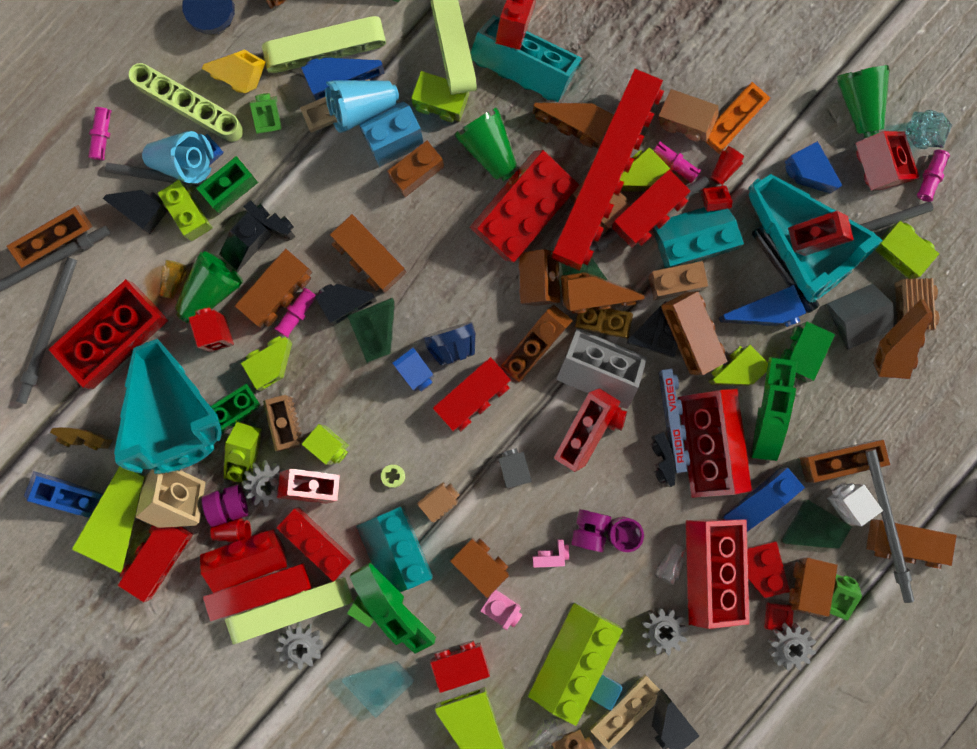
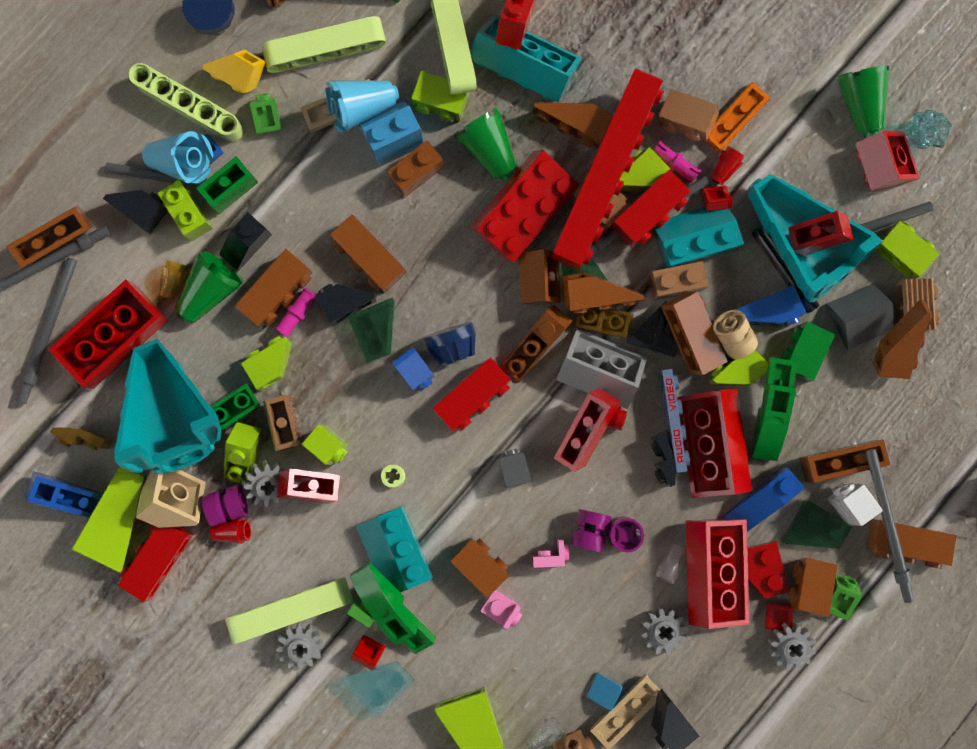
dark pink pin [88,107,112,161] -> none
red brick [189,308,234,353] -> none
red brick [200,529,287,593] -> none
red slope [203,563,311,622] -> none
black slope [243,200,296,240] -> none
red brick [277,507,355,582] -> none
blue slope [301,58,385,101] -> none
medium nougat brick [417,482,460,522] -> none
red brick [430,641,490,693] -> none
lime slope [528,602,623,726] -> none
blue slope [785,141,842,194] -> none
dark pink pin [917,149,950,202] -> none
none -> red tile [350,634,386,671]
none -> tan wheel [713,310,758,359]

